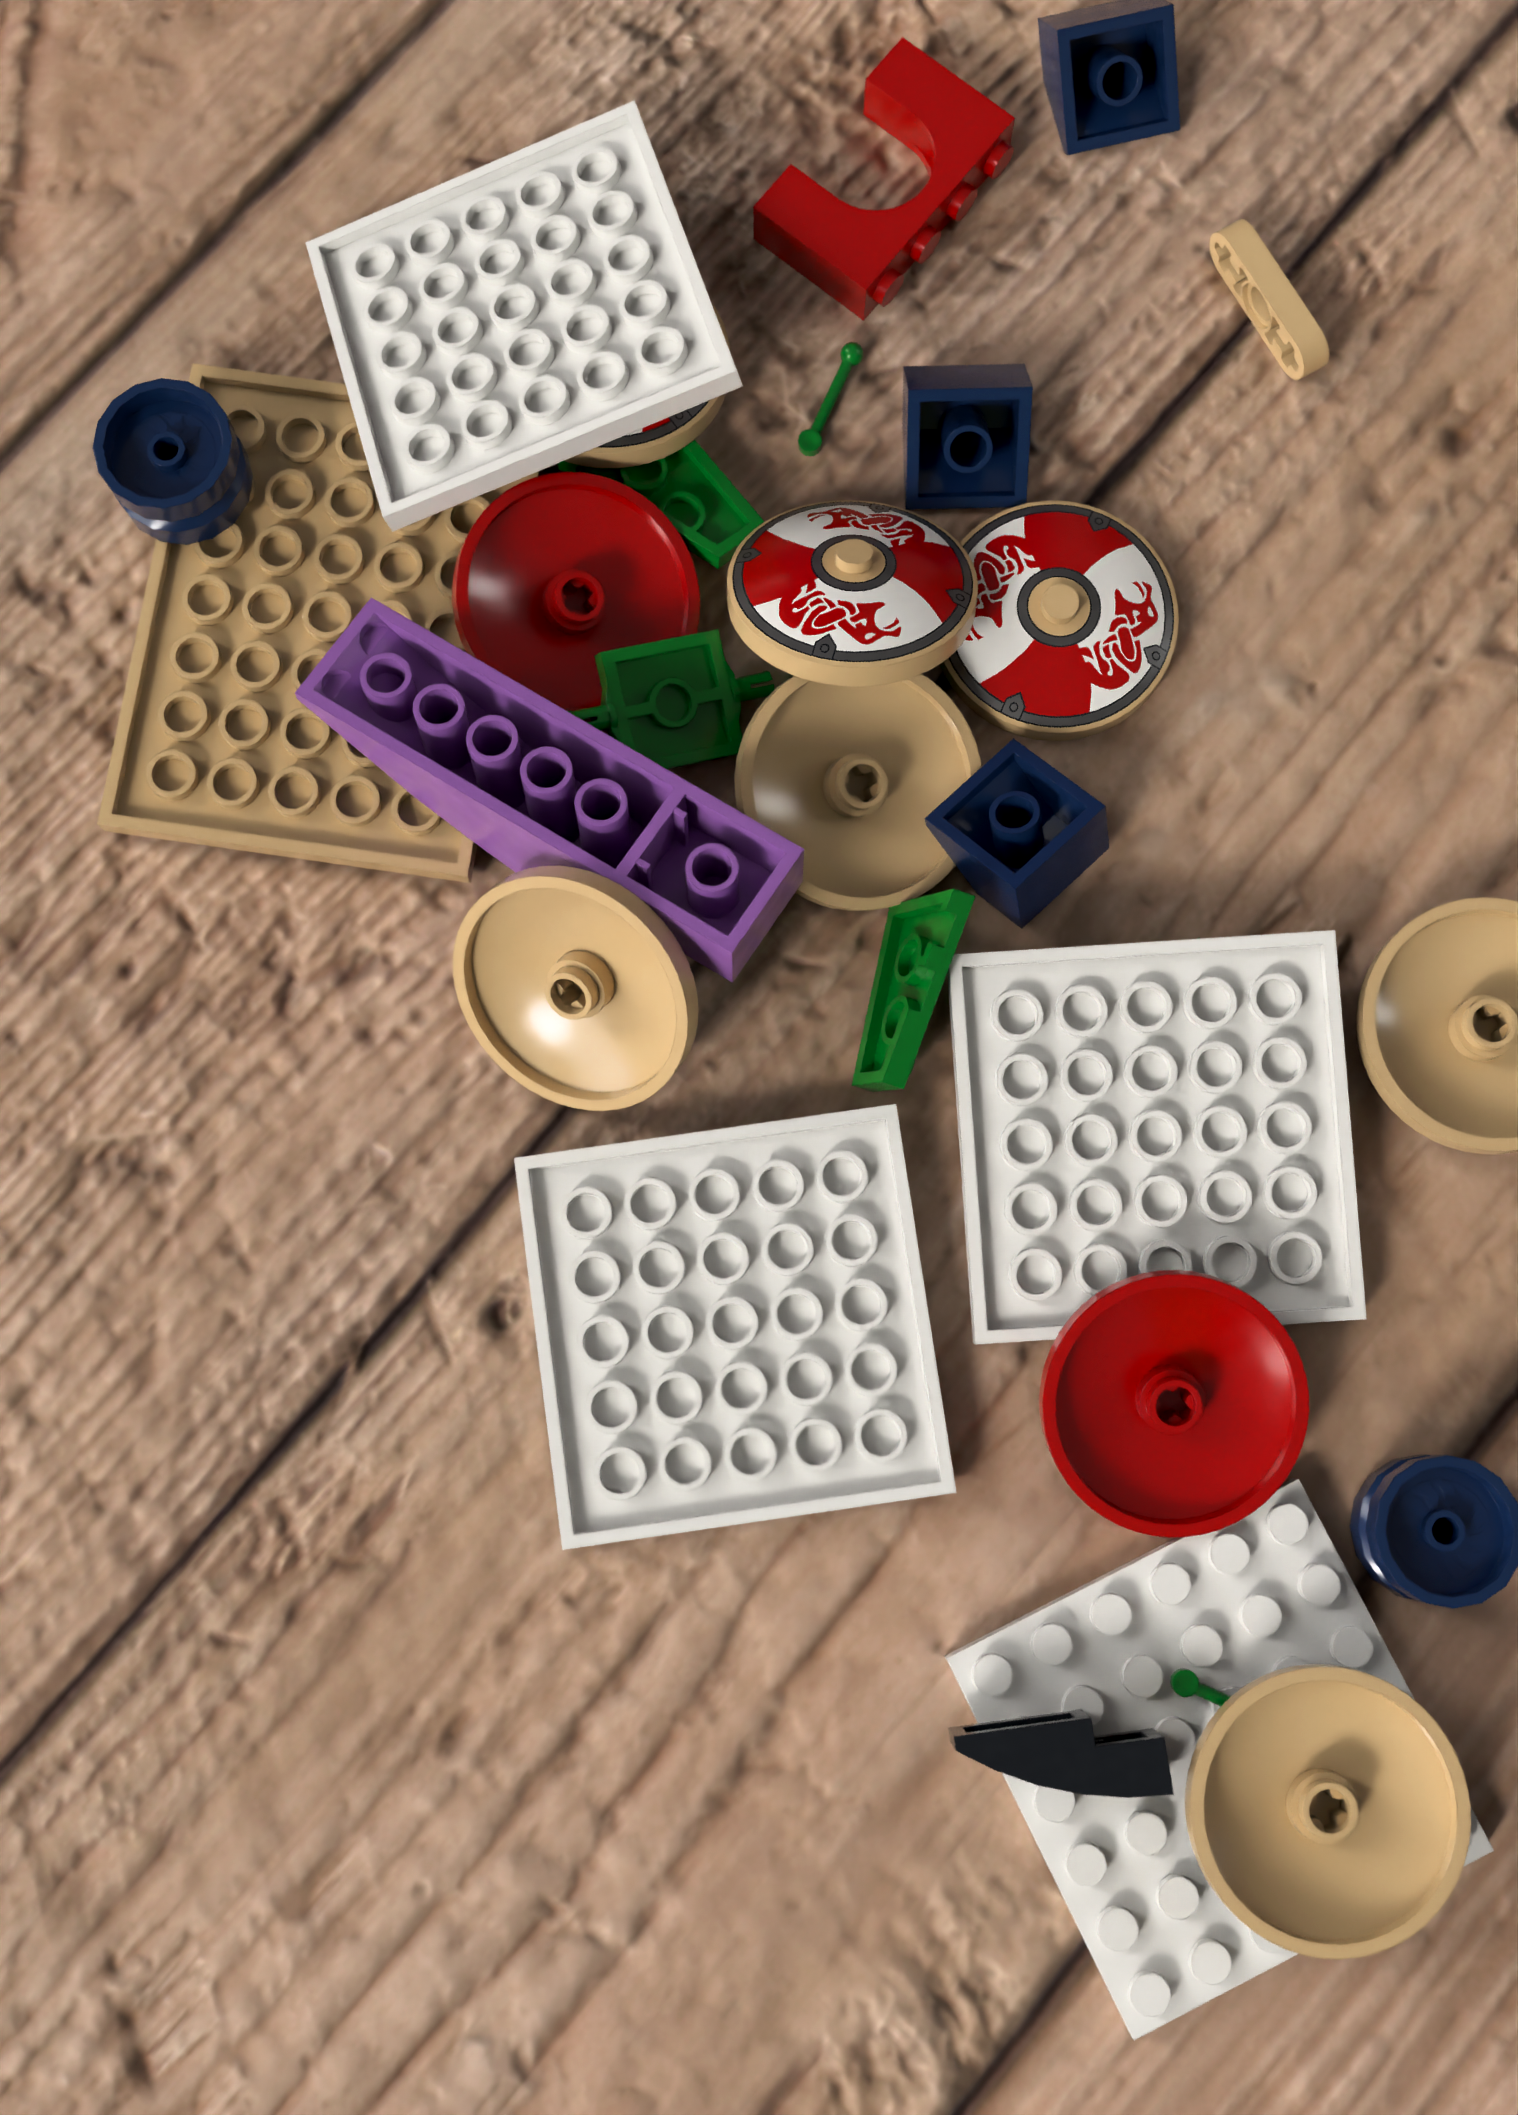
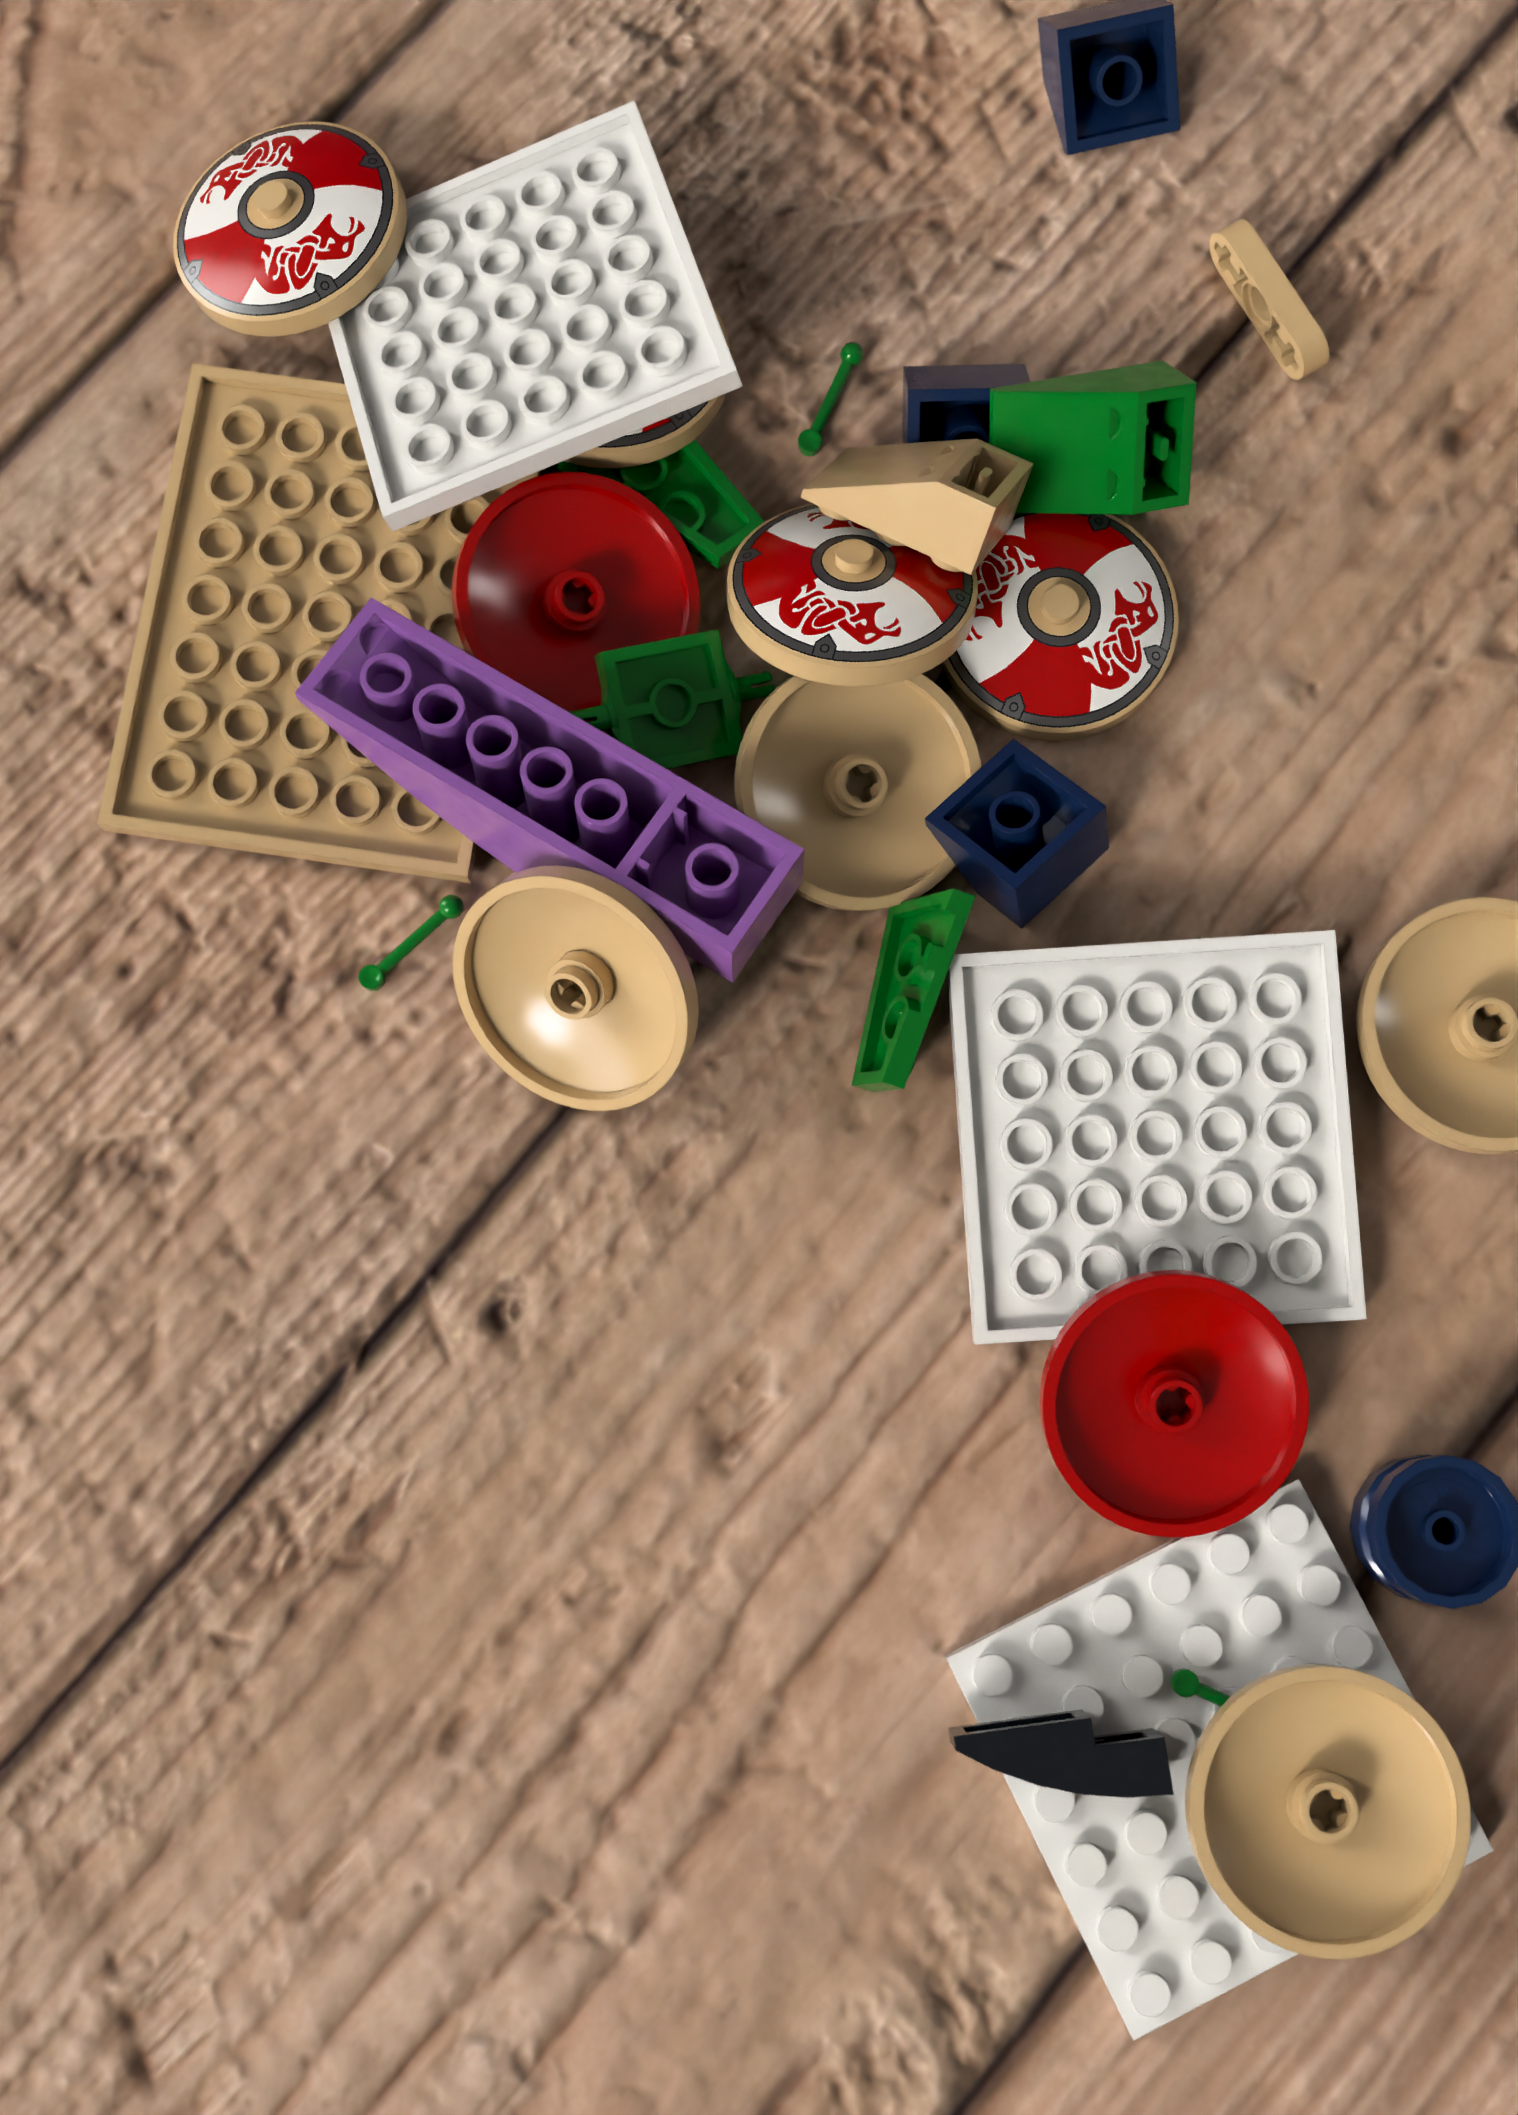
dark blue wheel [93,378,253,545] -> none
white plate [514,1104,956,1550] -> none
red arch [753,37,1015,321] -> none
none -> dish [173,121,407,337]
none -> green hinge [358,895,464,991]
none -> tan slope [800,439,1033,575]
none -> green slope [989,360,1197,515]

